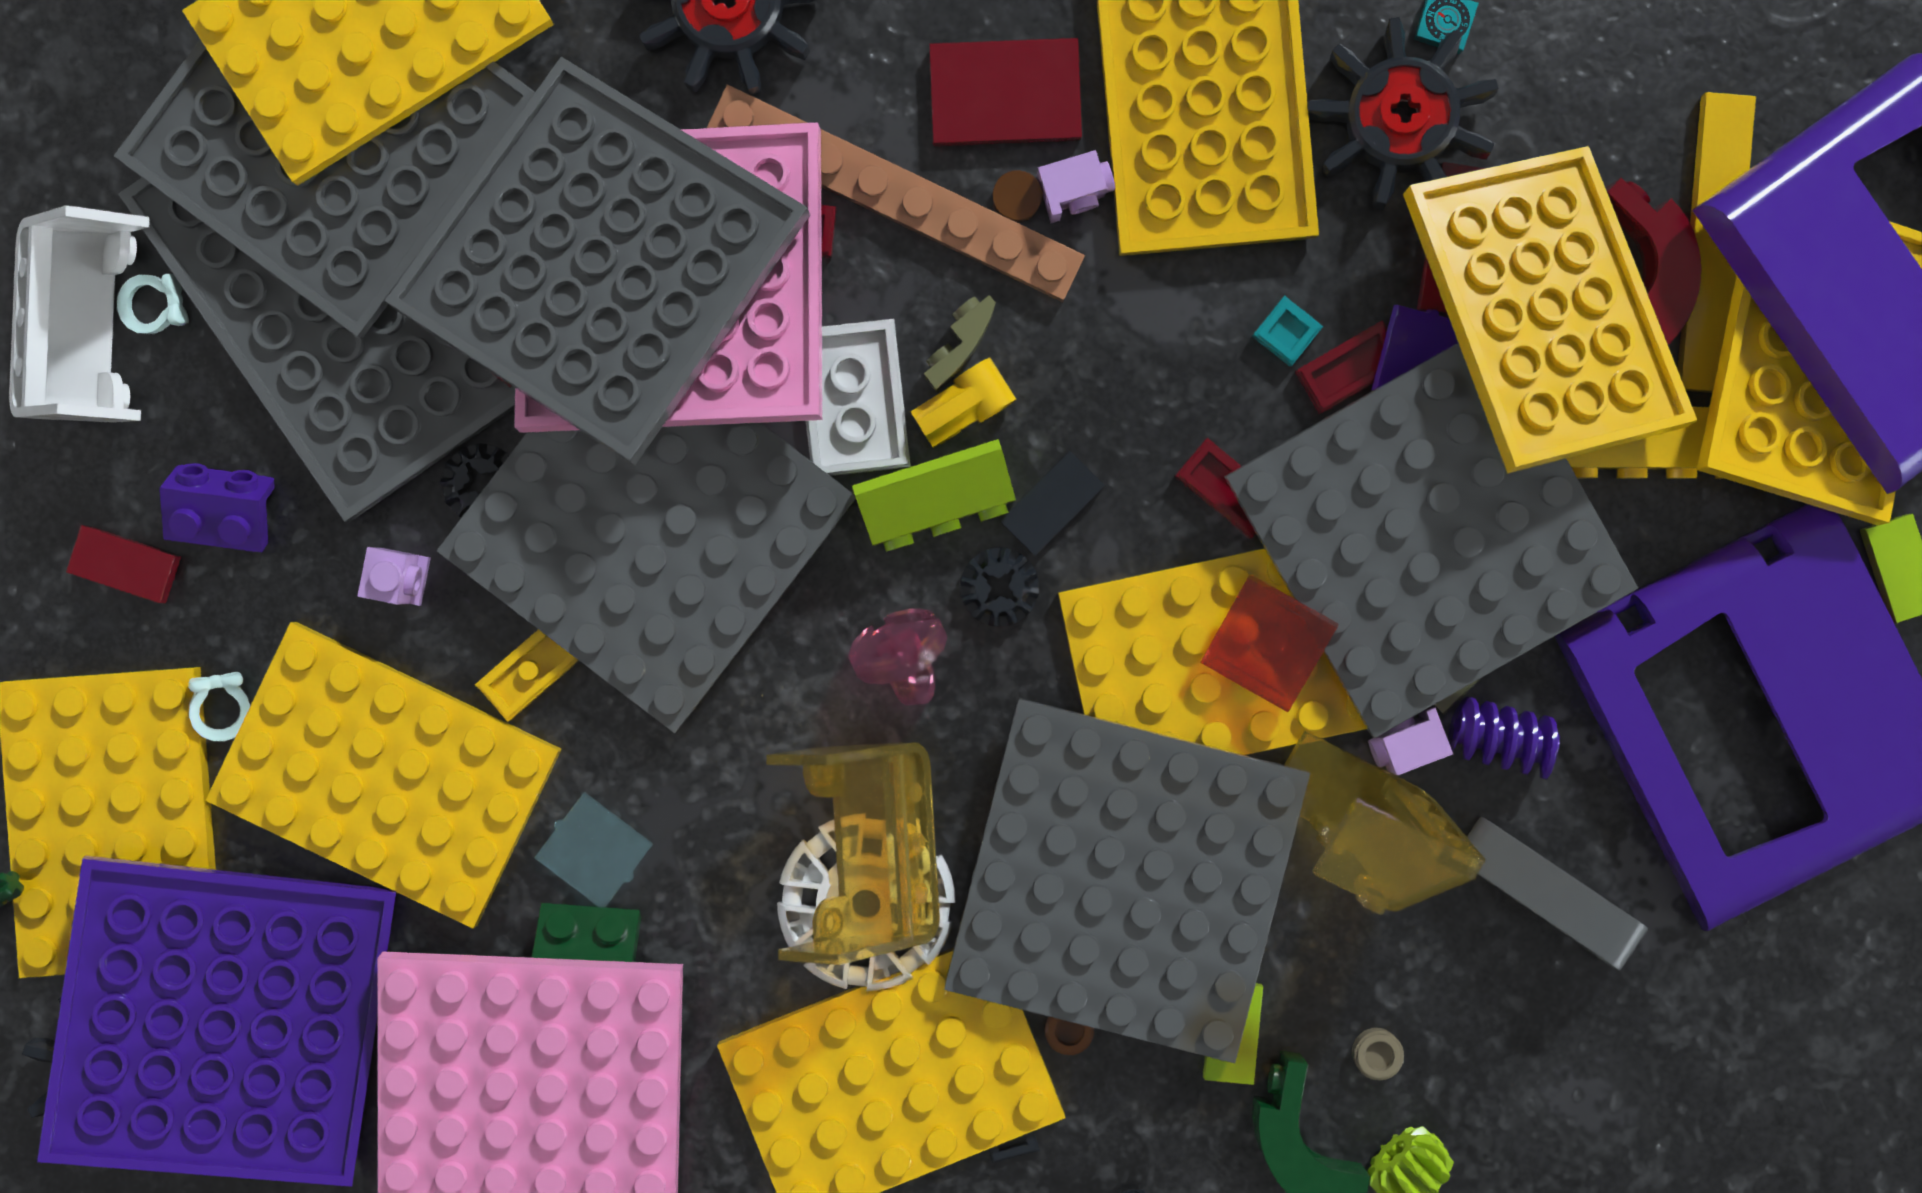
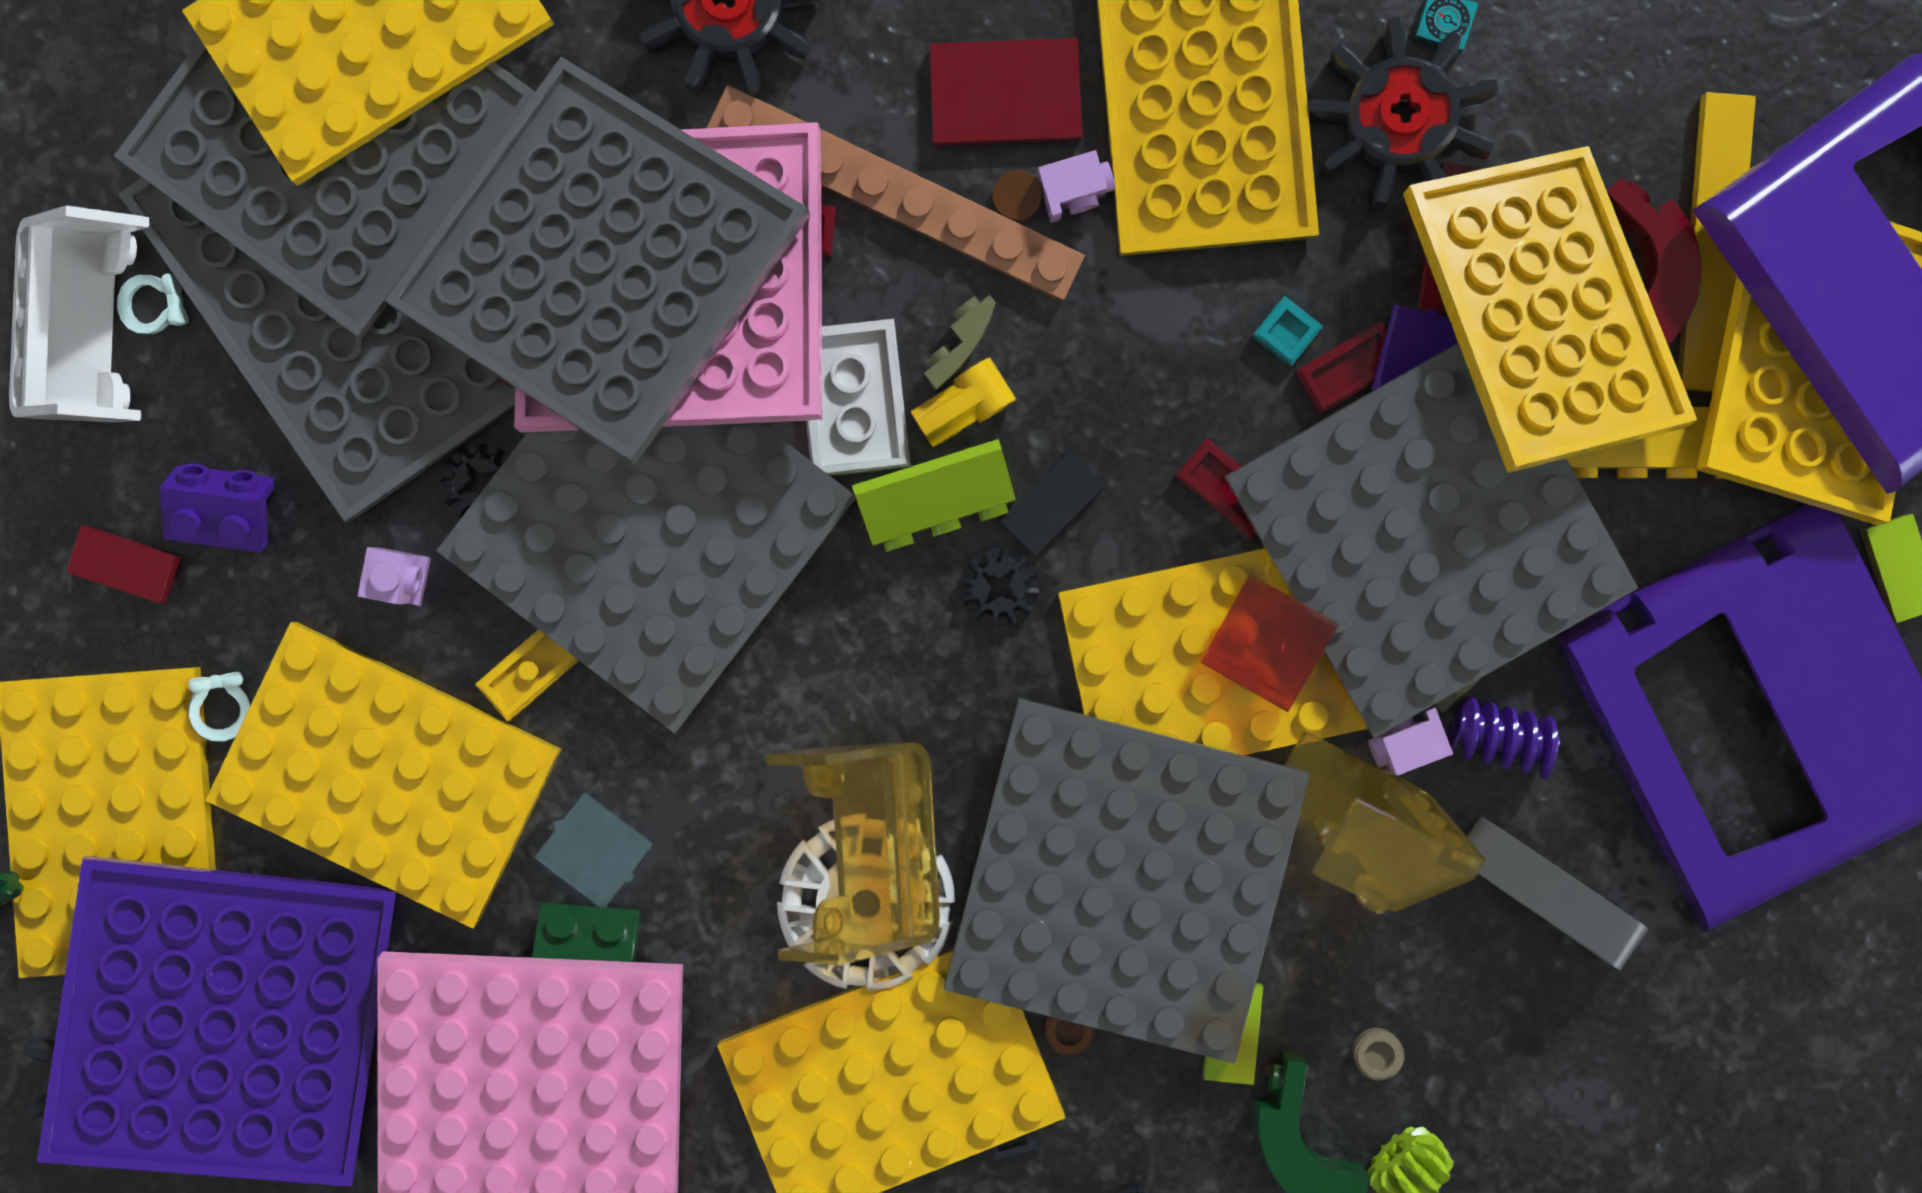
clear pink tile [848,609,947,706] -> none

